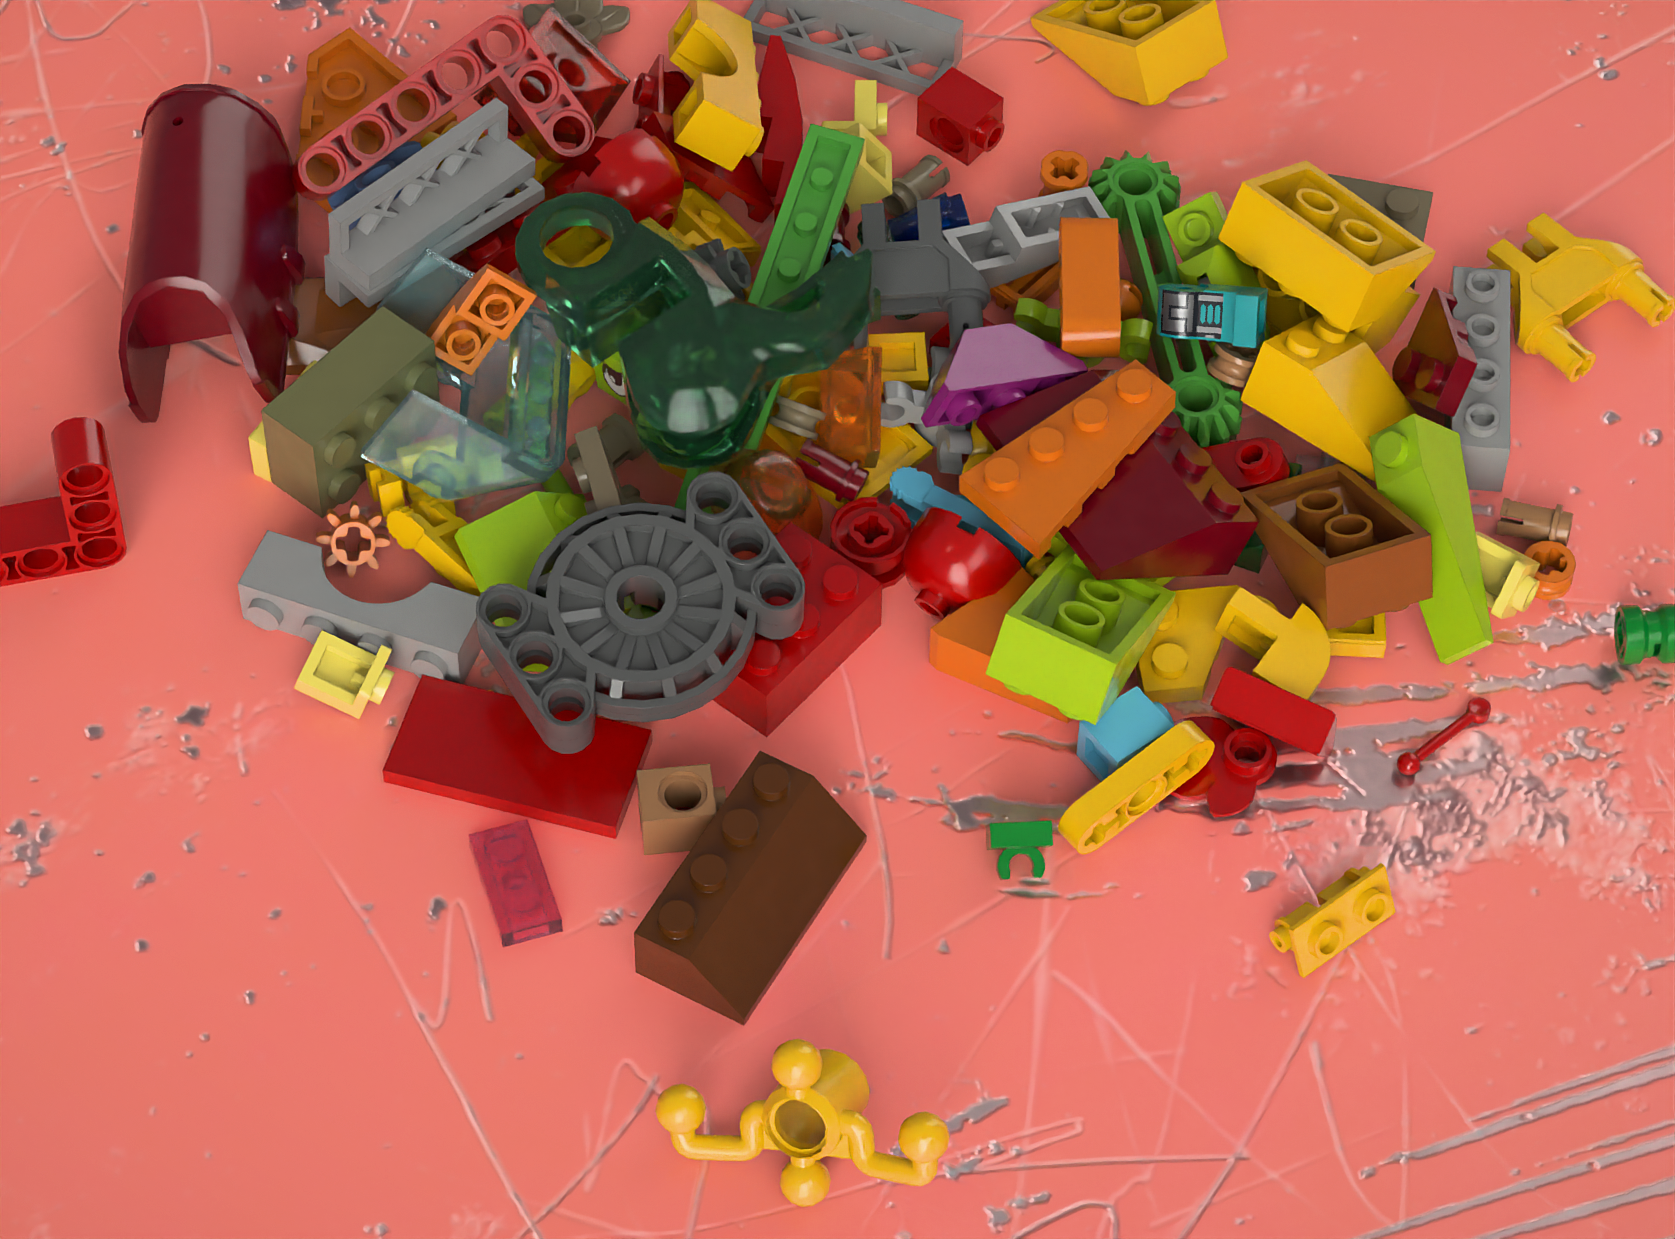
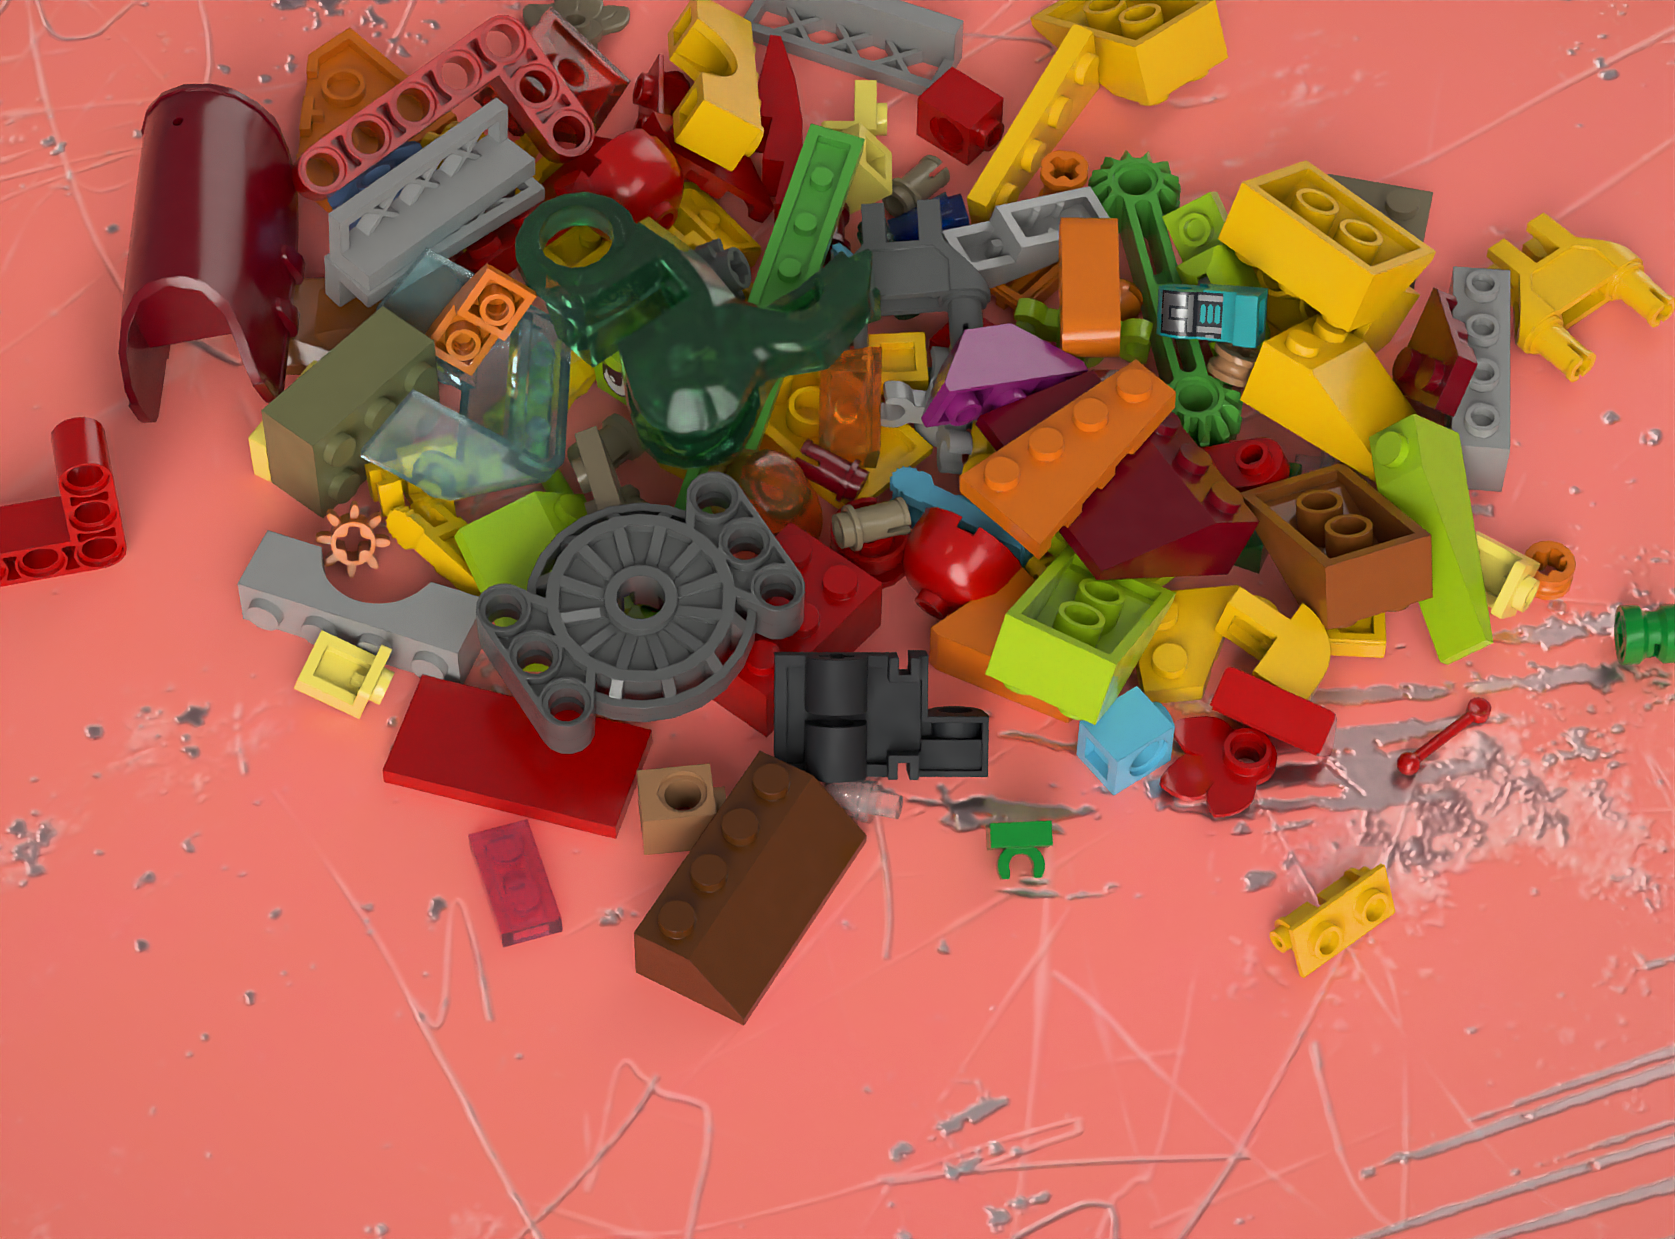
yellow wheel [655,1038,950,1207] -> none
dark tan bush [768,395,827,441] -> none
yellow beam [1058,720,1215,854] -> none
medium nougat pin [1496,498,1574,547] -> none
none -> black plate [774,650,989,783]
none -> clear cylinder [821,776,903,825]
none -> dark tan pin [832,497,911,552]
none -> yellow wing [967,23,1100,225]

